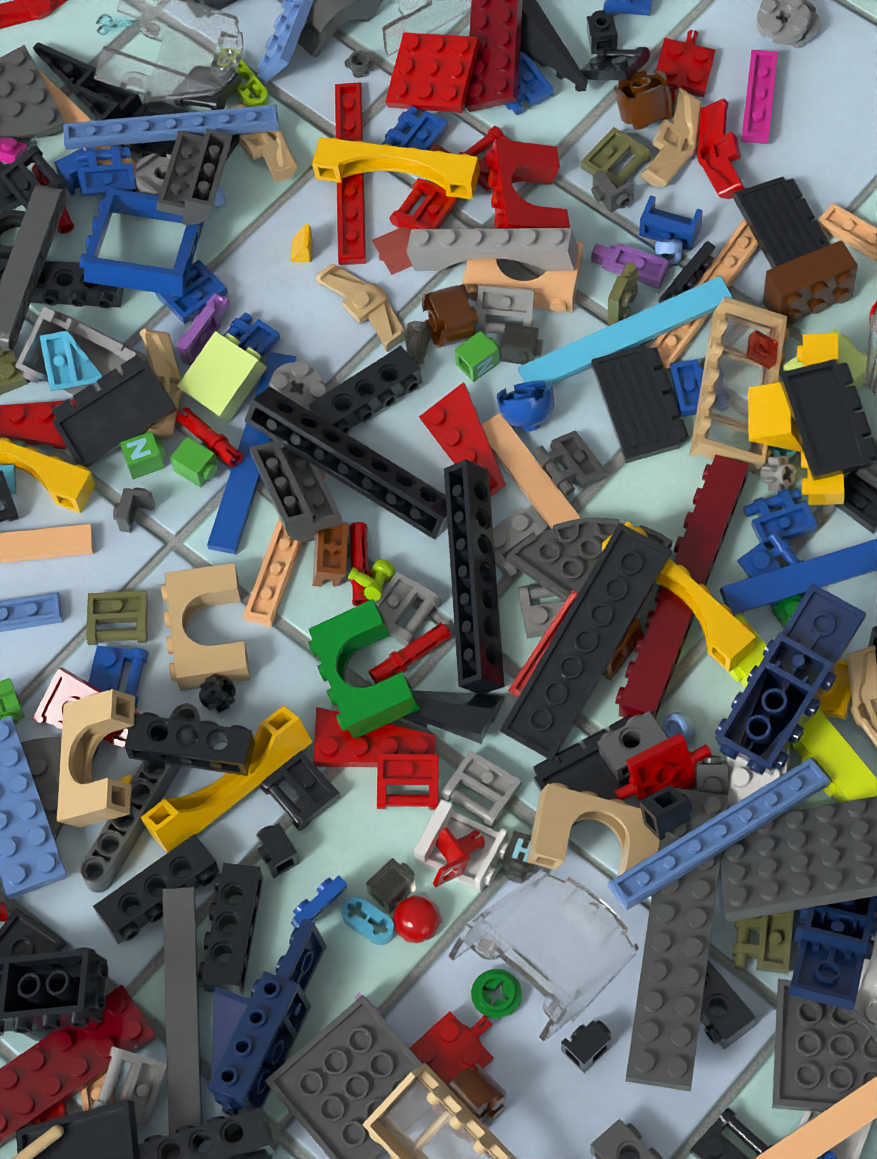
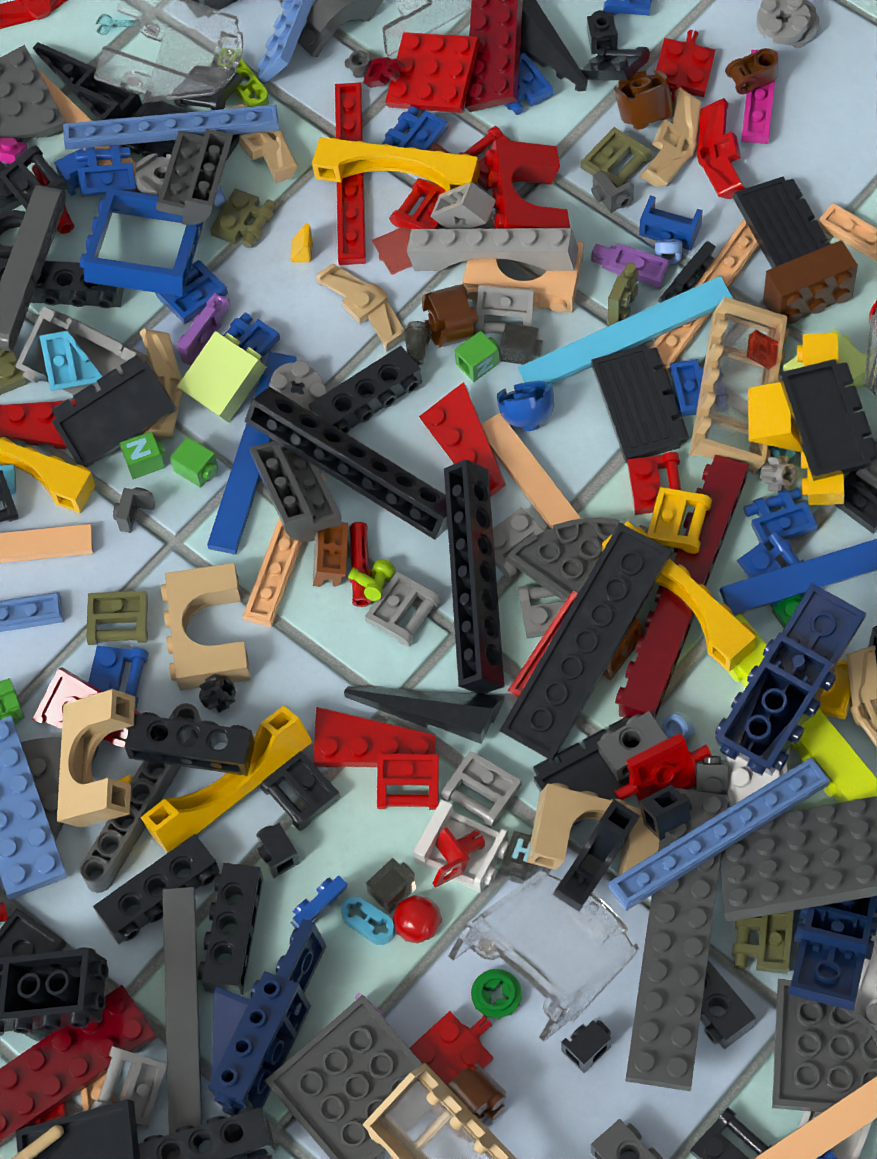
red pin [176,407,243,468] -> none
green arch [308,599,420,739] -> none
red pin [368,622,451,684] -> none
dark grey plate [534,430,607,495] -> none
none -> olive plate [210,188,276,248]
none -> dark red plate [363,57,405,88]
none -> light grey brick [430,182,496,229]
none -> black arch [552,799,640,912]
none -> red plate [627,452,682,515]
none -> yellow plate [647,487,712,554]
none -> reddish brown piece [725,48,778,95]

